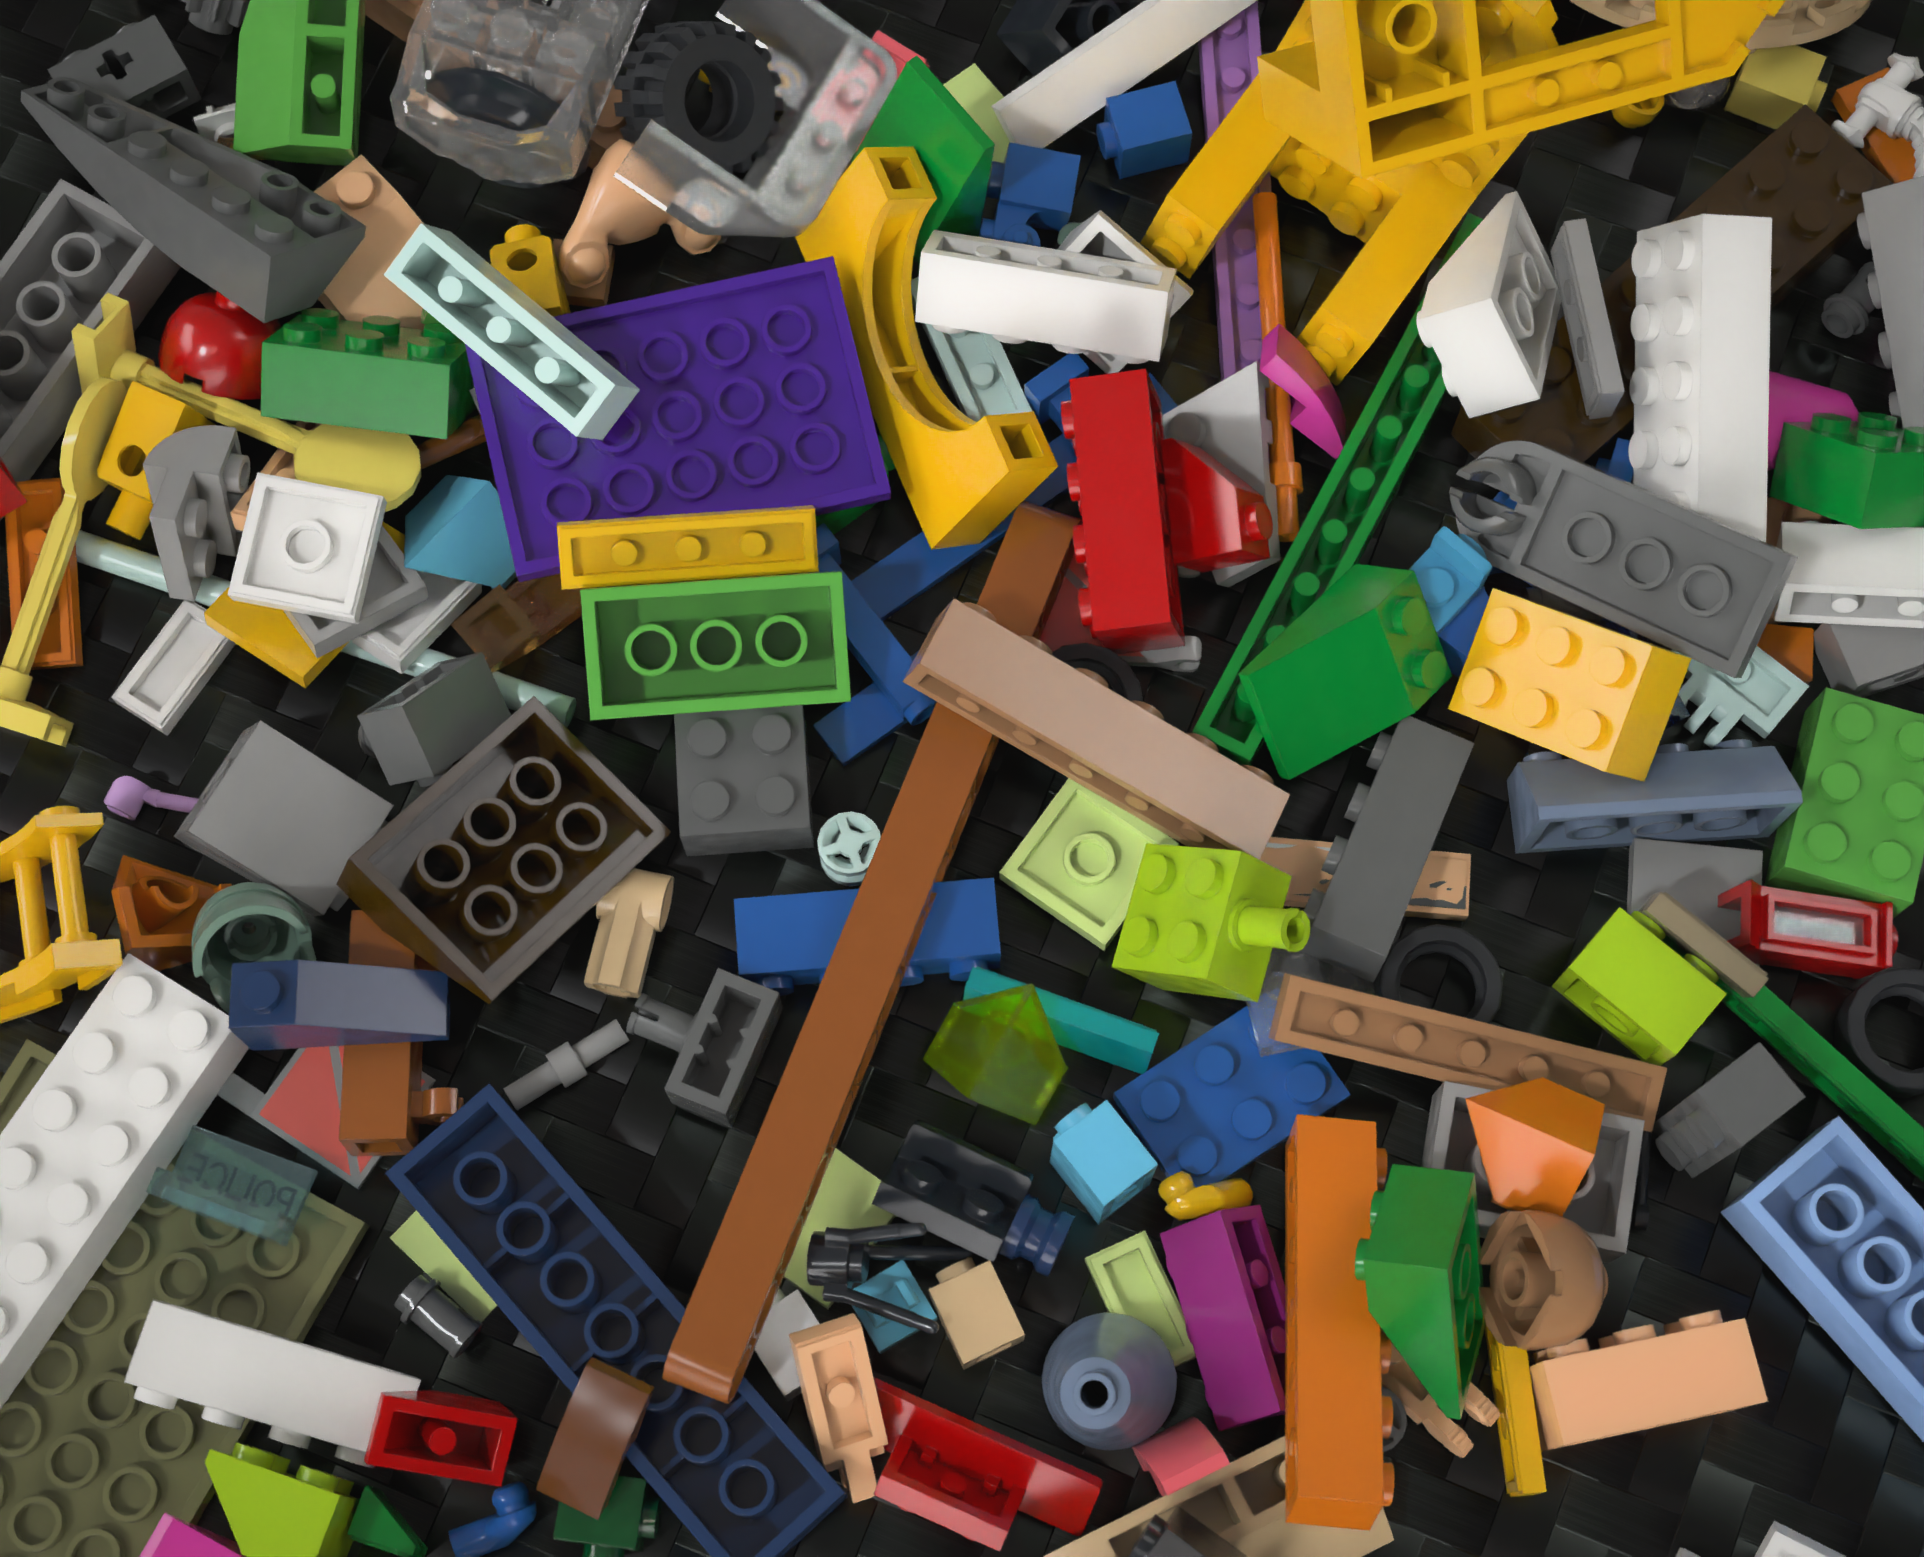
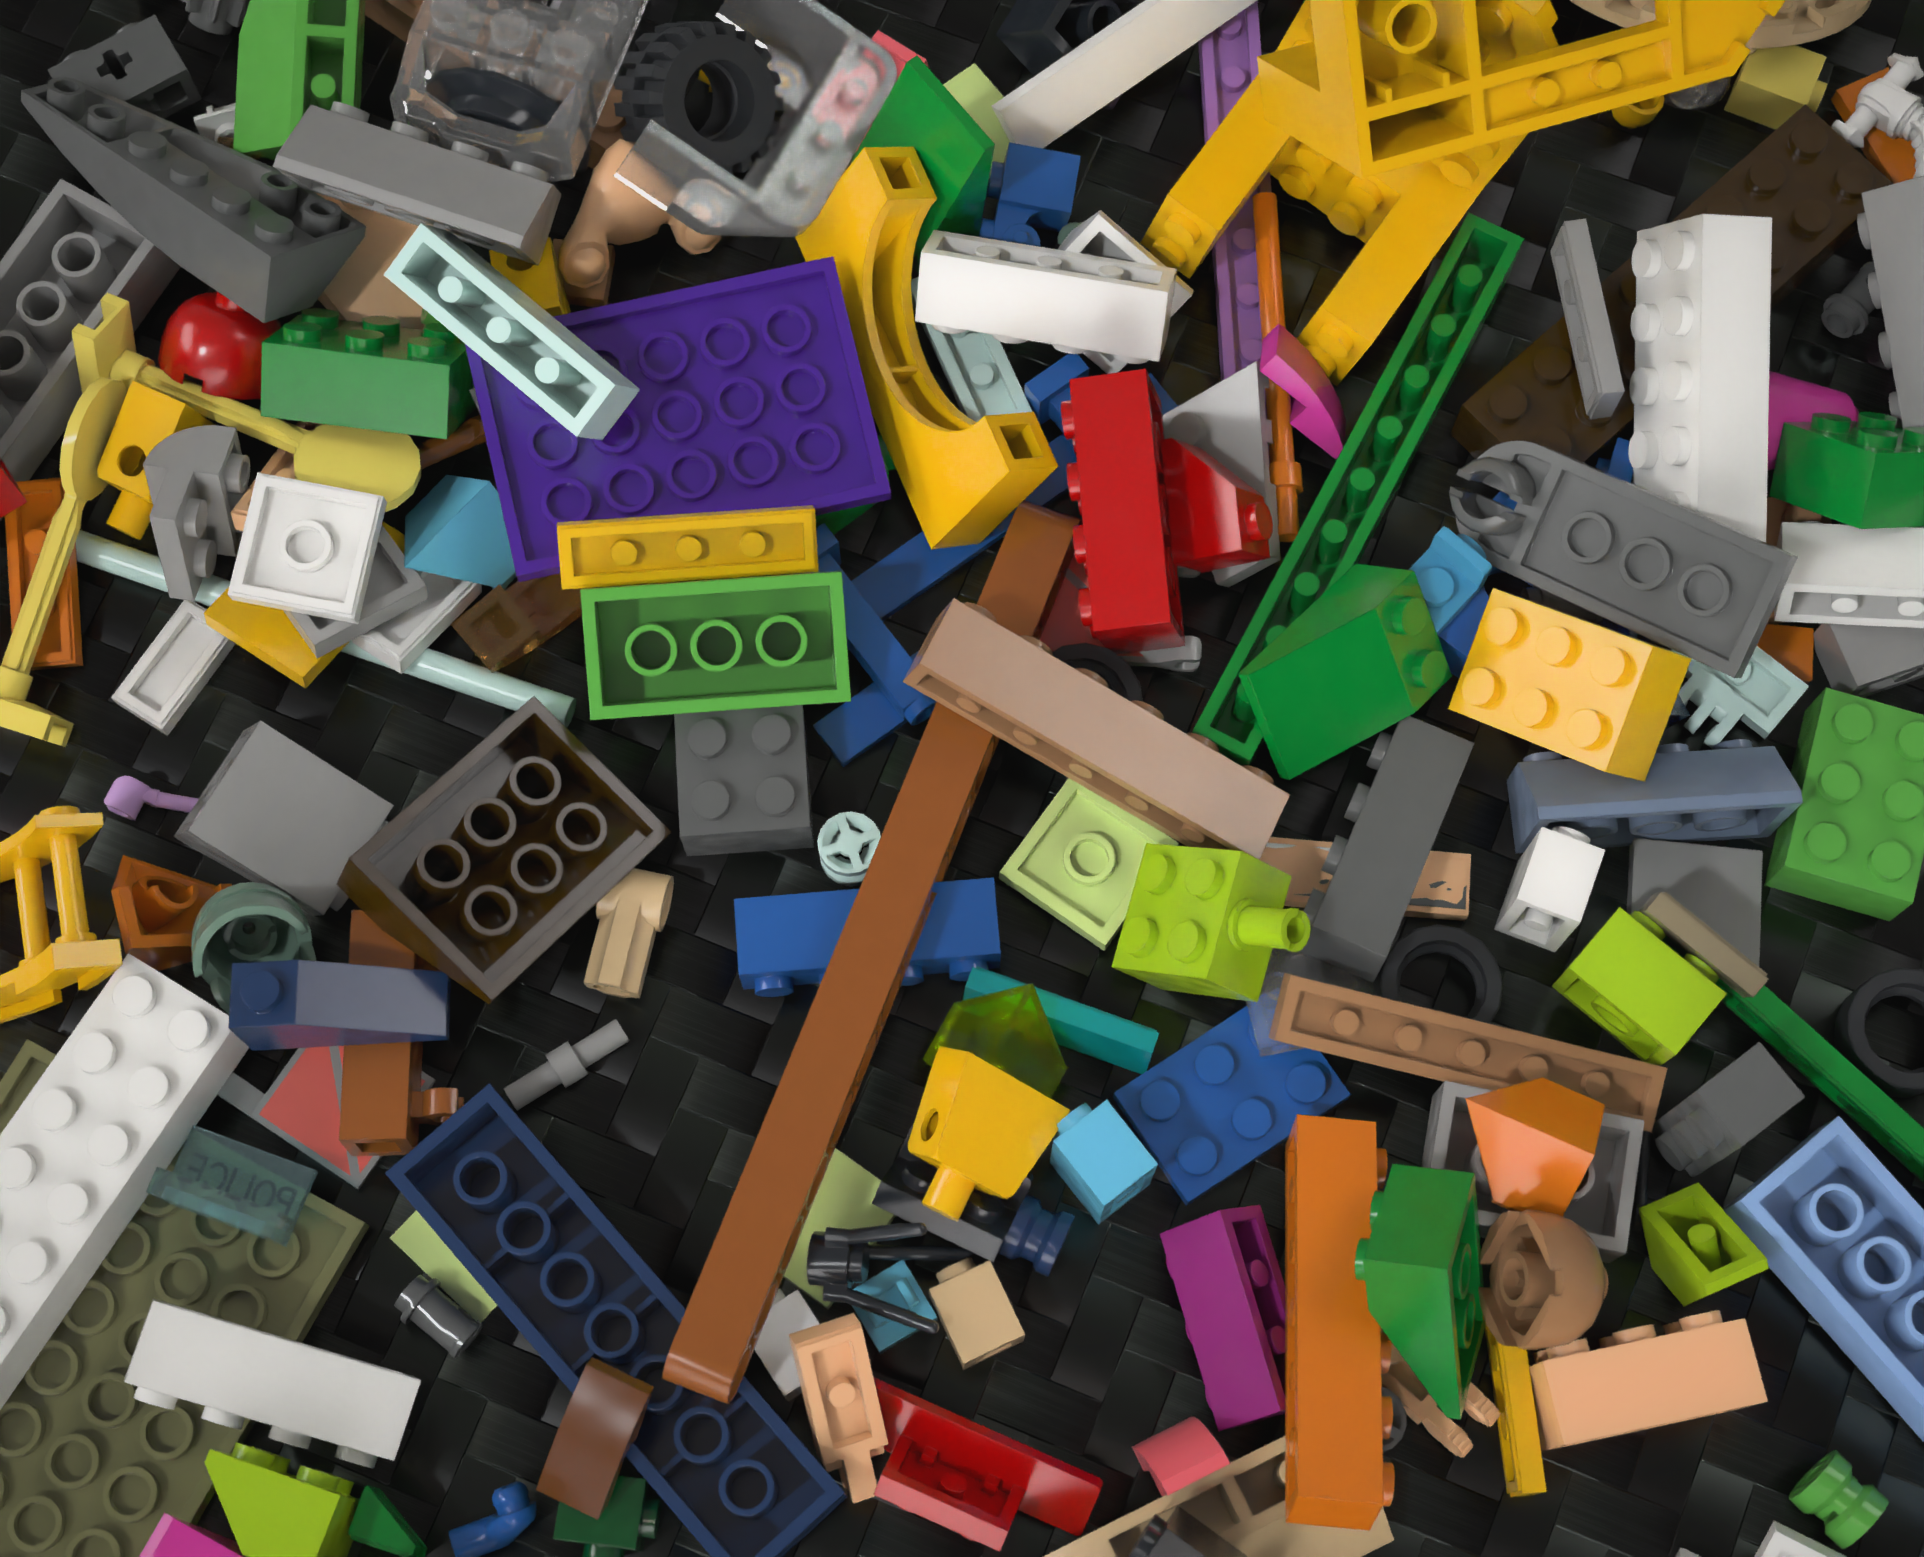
dark grey brick [357,652,511,787] -> none
red slope [364,1390,518,1487] -> none
dark grey brick [626,968,784,1128] -> none
sand blue cone [1042,1312,1177,1450] -> none
yellowish green tile [1084,1231,1196,1367] -> none
blue brick [1096,81,1192,179] -> none
yellow arm [1158,1171,1253,1220] -> none
white slope [1417,191,1561,418] -> none
red window [1717,879,1898,979] -> none
none -> light grey slope [273,101,561,266]
none -> yellow torso [908,1046,1070,1221]
none -> white brick [1494,826,1605,952]
none -> lime slope [1639,1182,1769,1306]
none -> bright green wheel [1789,1450,1889,1549]

